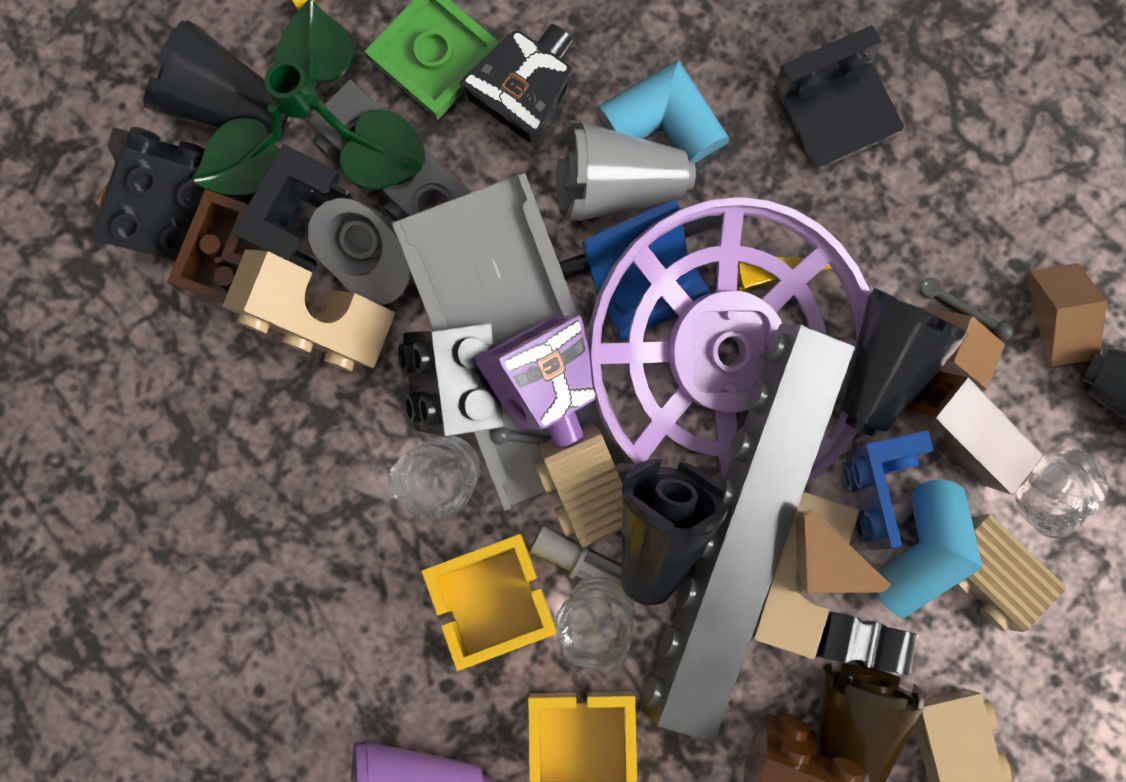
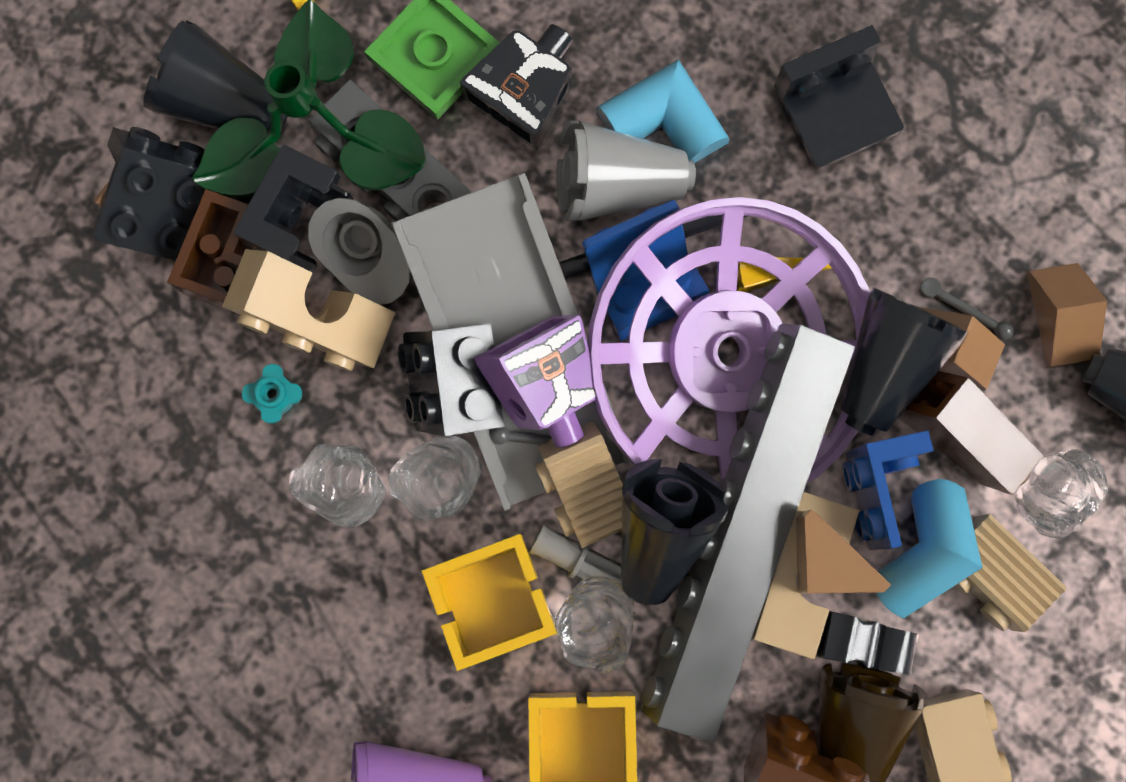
none -> teal plate [242,364,302,424]
none -> clear hair [289,443,386,528]

